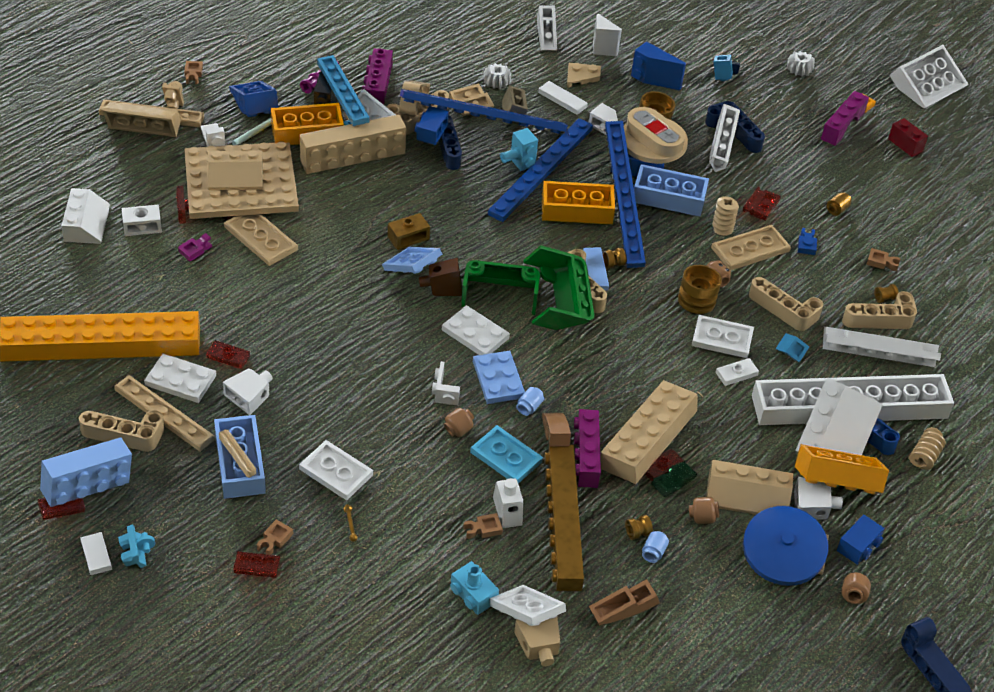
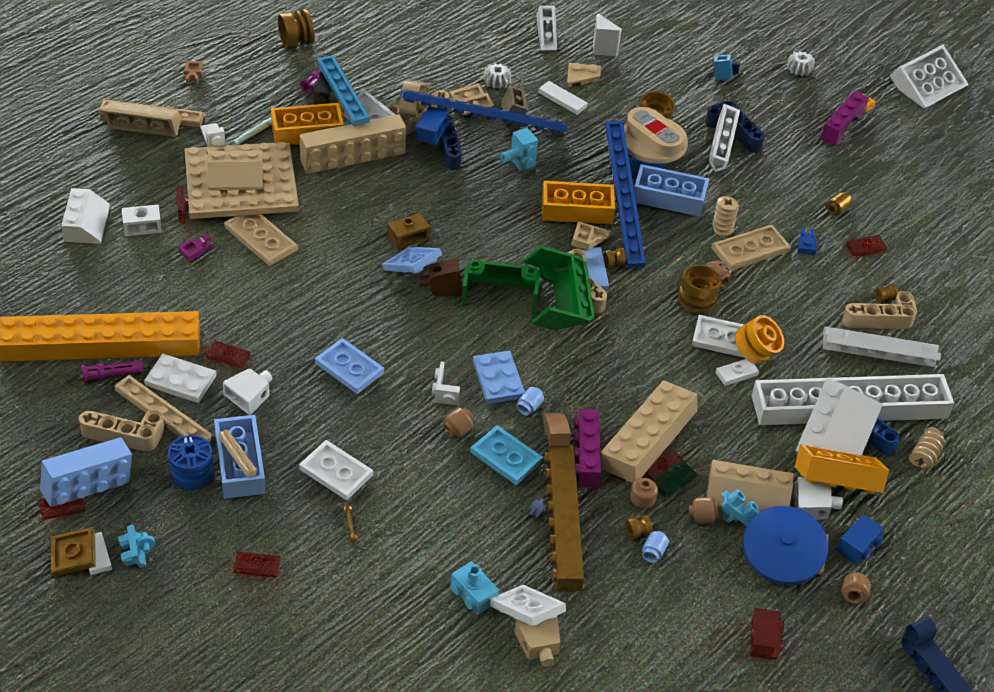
tan hips [162,81,184,109] -> none
blue slope [229,81,279,117] -> none
medium nougat plate [257,519,293,556] -> none
magenta brick [362,48,393,105] -> none
white plate [442,305,510,355] -> none
medium nougat plate [463,513,503,539] -> none
blue plate [488,118,593,222] -> none
white torso [493,478,523,528] -> none
white slope [589,103,618,135] -> none
medium nougat slope [589,579,660,625] -> none
blue slope [631,42,686,90] -> none
clear red plate [743,187,781,221] -> none
tan beam [749,277,823,331] -> none
dark azure panel [776,333,809,362] -> none
medium nougat plate [866,248,900,271] -> none
dark red brick [888,118,928,157] -> none
none -> pearl gold tile [51,527,96,577]
none -> magenta pin [81,360,143,382]
none -> blue wheel [168,435,214,491]
none -> pearl gold wheel [278,9,315,49]
none -> light blue plate [315,338,384,394]
none -> sand blue plate [528,499,547,518]
none -> tan wing [571,221,611,250]
none -> medium nougat head [630,478,658,508]
none -> medium azure hips [721,489,758,526]
none -> light orange wheel [735,315,784,364]
none -> clear red brick [750,608,784,660]
none -> clear red plate [846,235,887,257]

